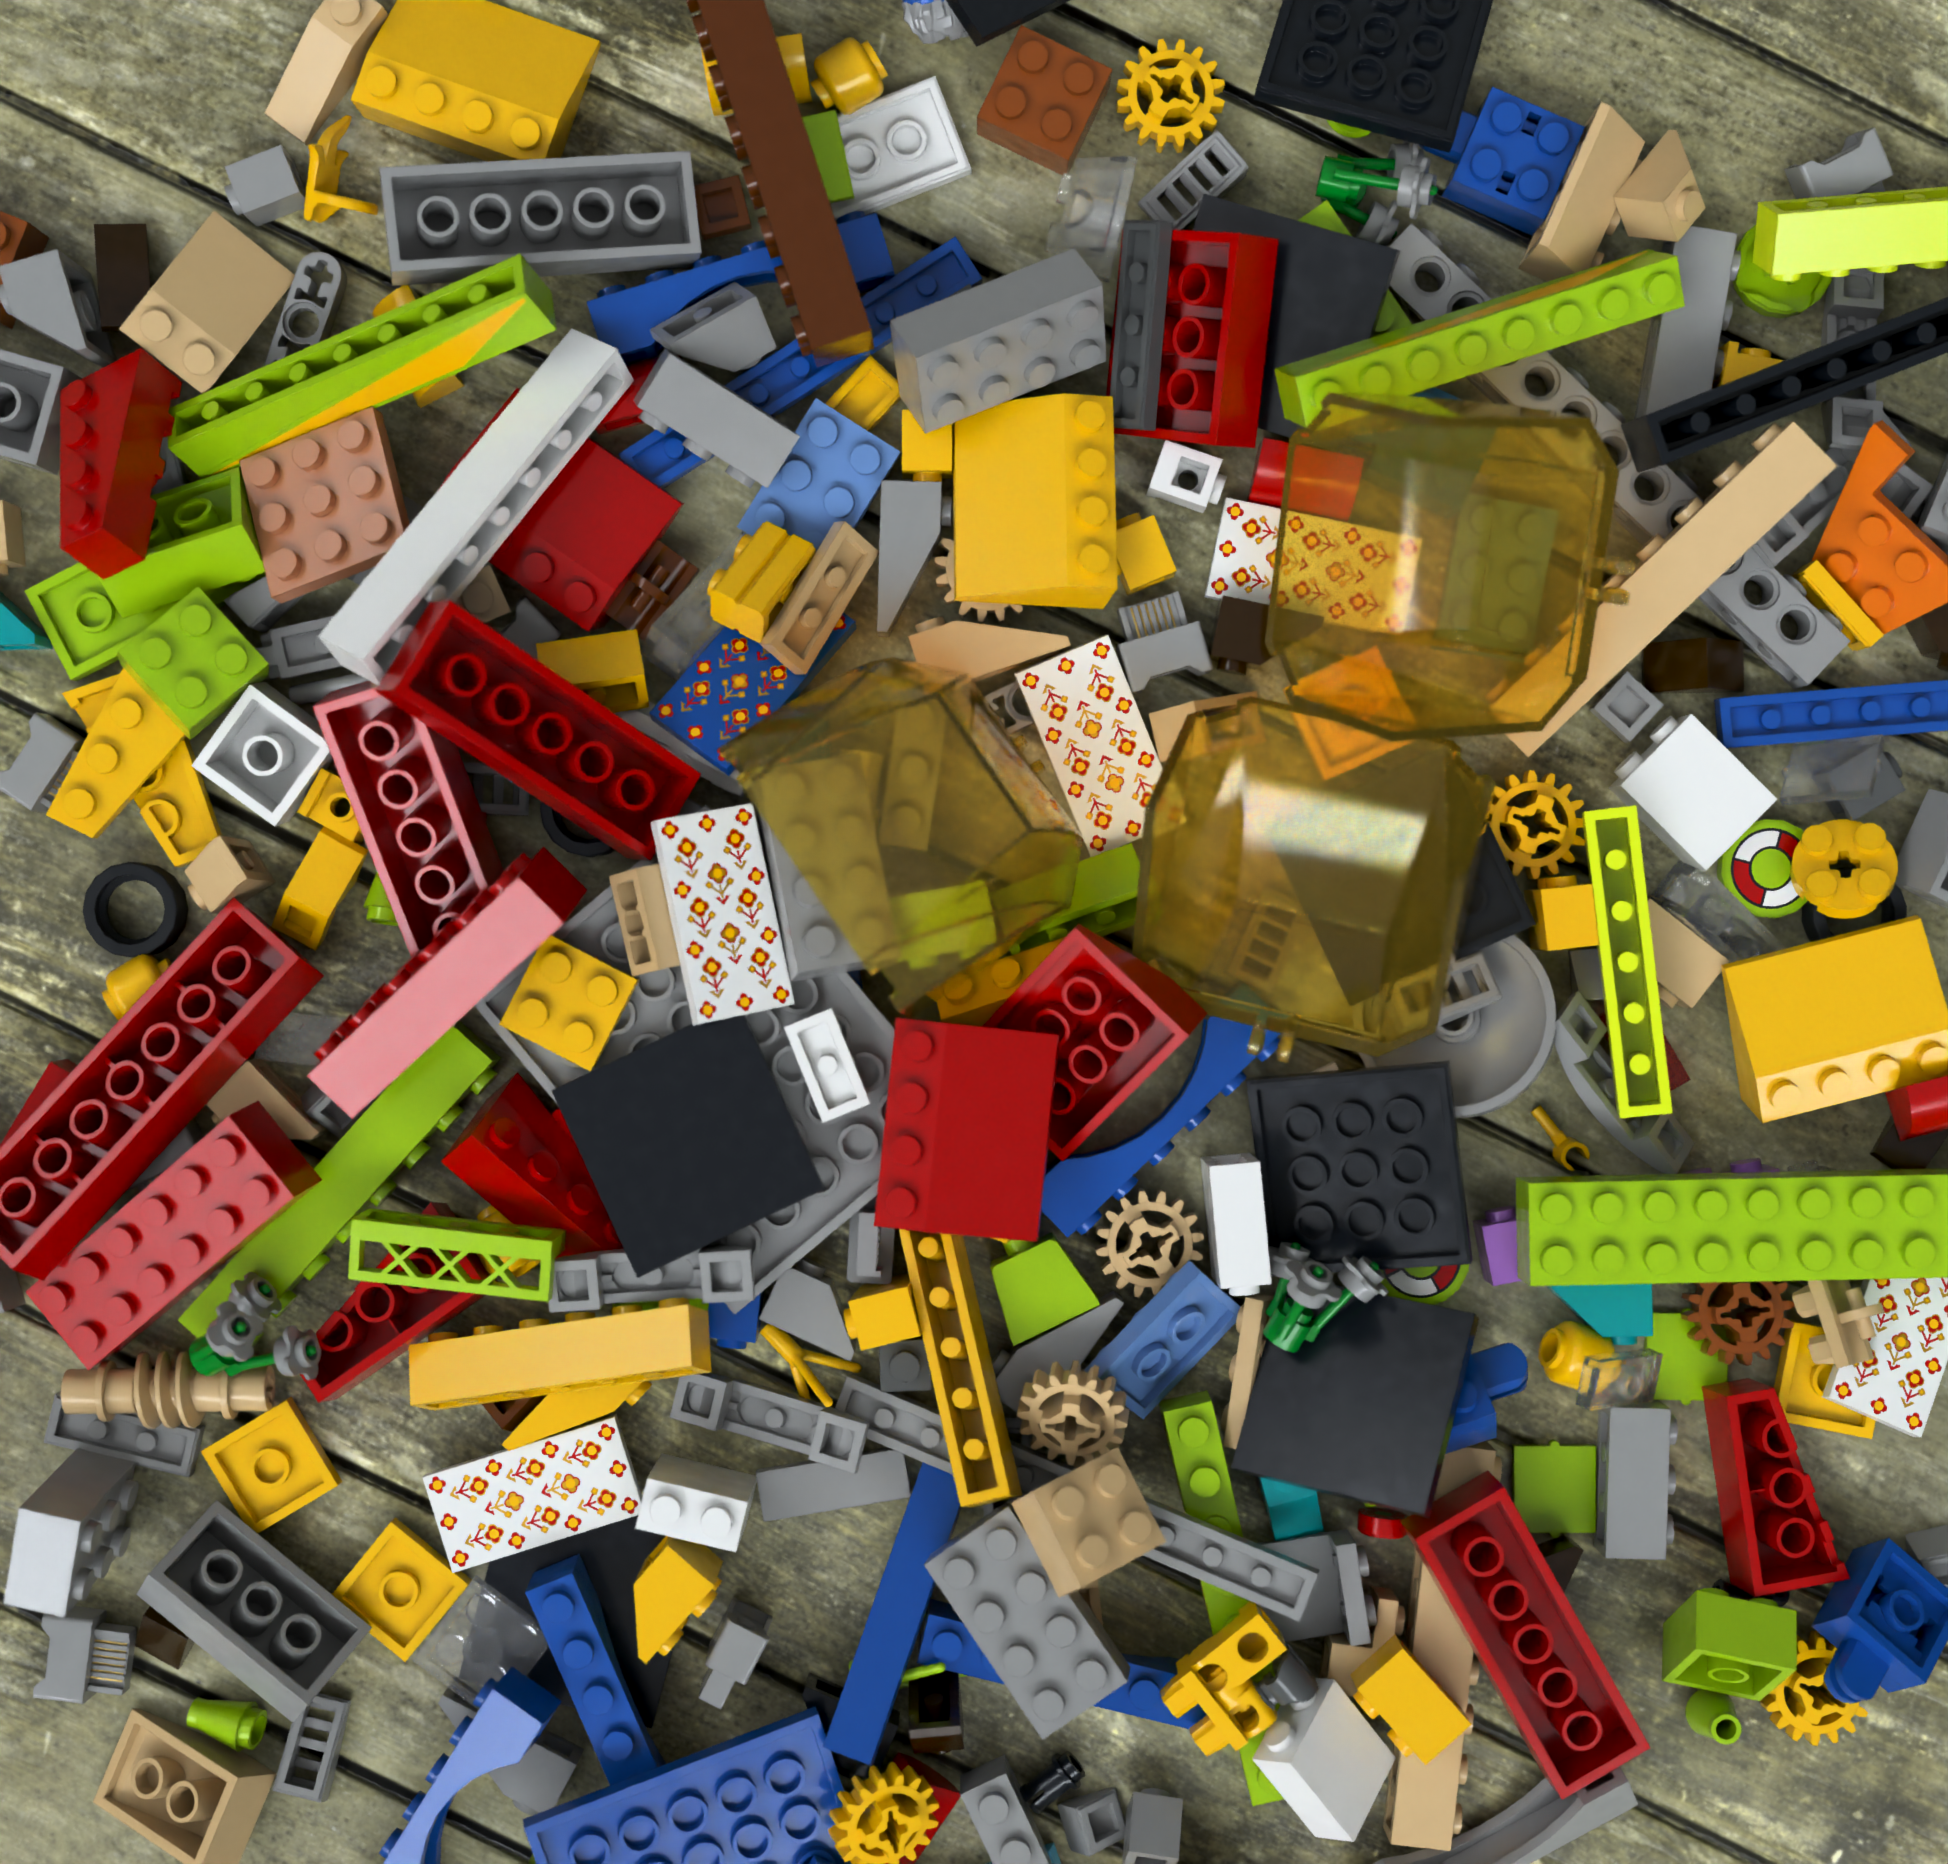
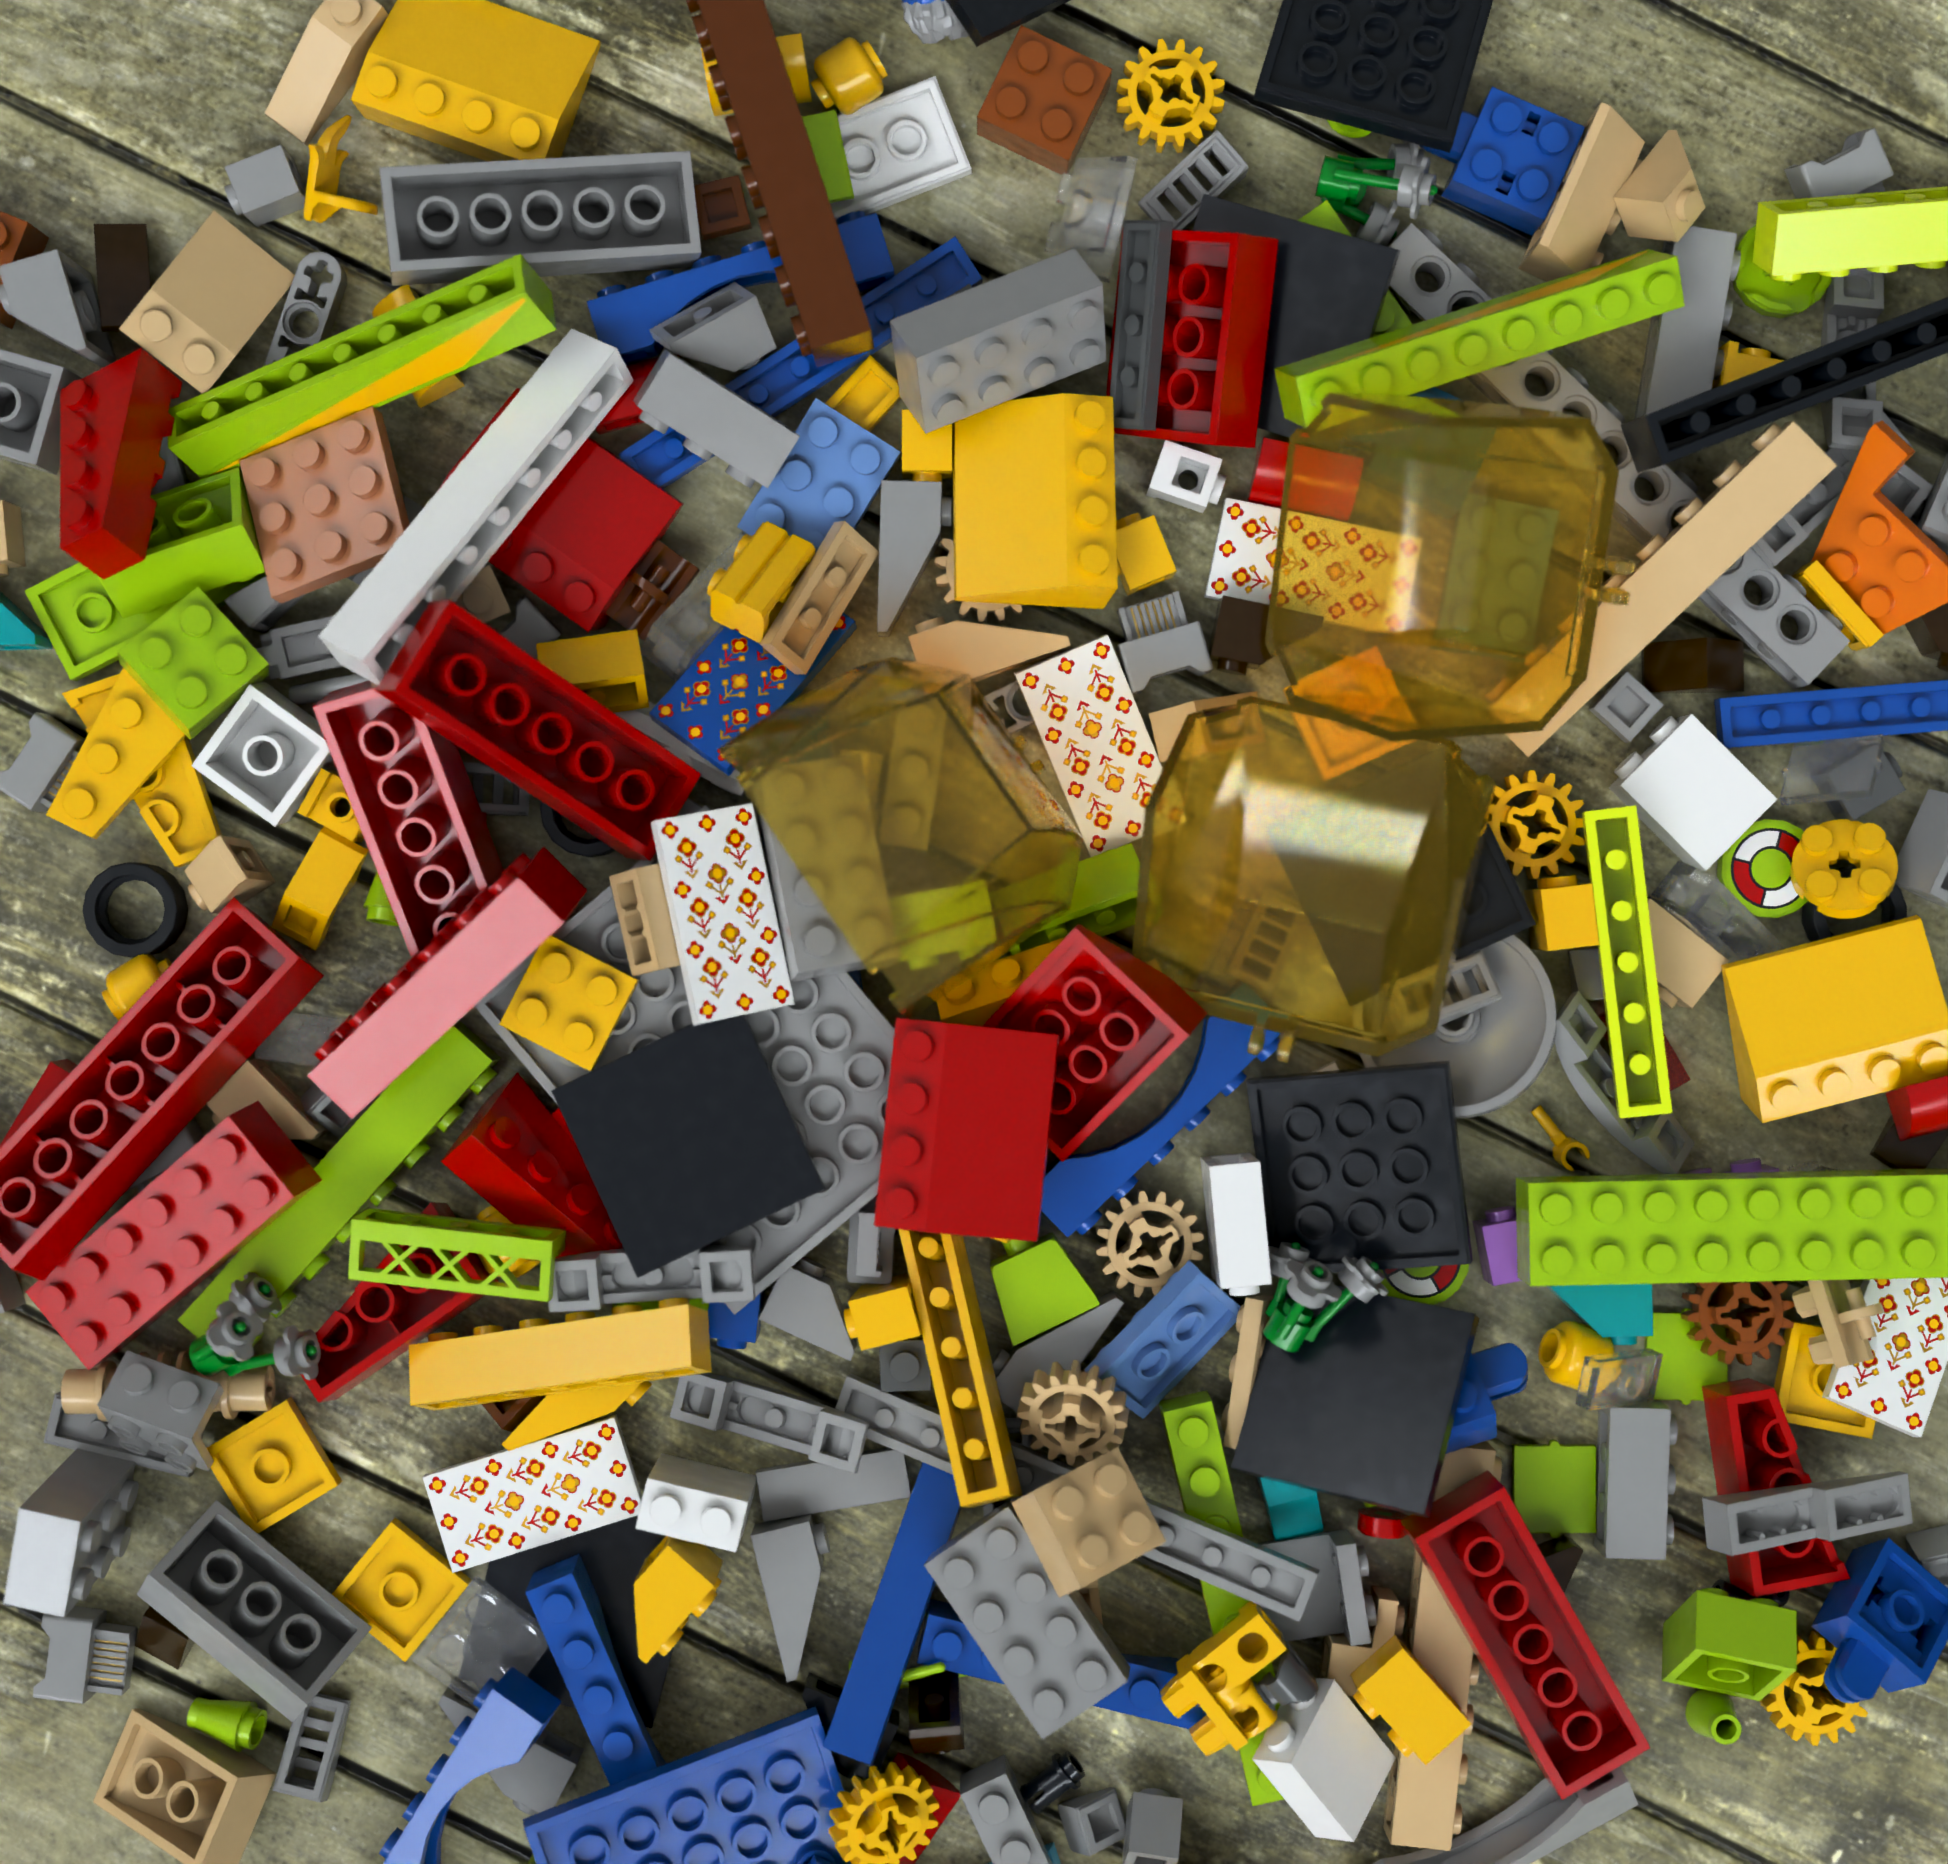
light grey piece [698,1598,772,1709] -> none
yellow plant [759,1324,862,1407] -> none
white plate [784,1007,871,1123] -> none
none -> light grey bracket [98,1350,224,1472]
none -> light grey slope [750,1514,830,1682]
none -> light grey slope [1702,1471,1913,1556]

